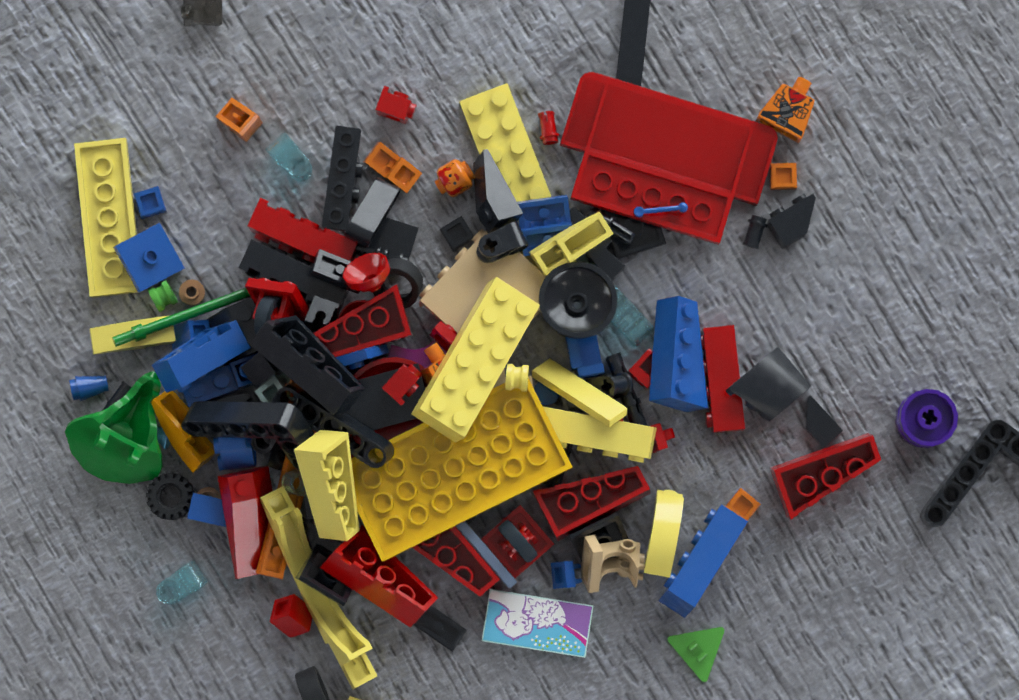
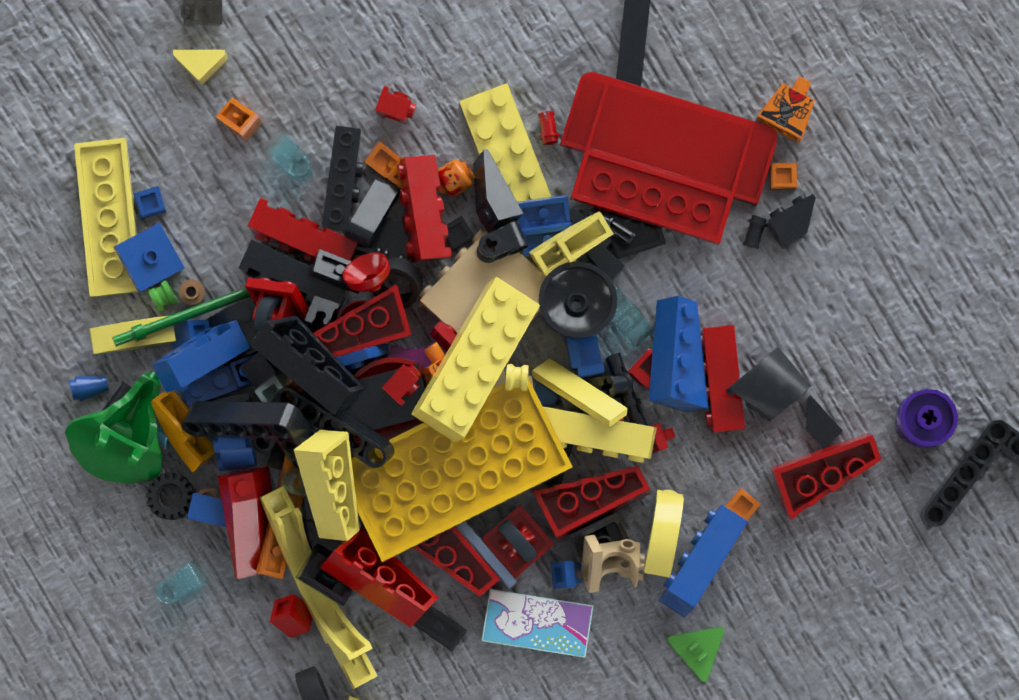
blue hinge [634,202,688,218] -> none
none -> light yellow slope [173,50,228,85]
none -> red wedge [397,155,452,263]

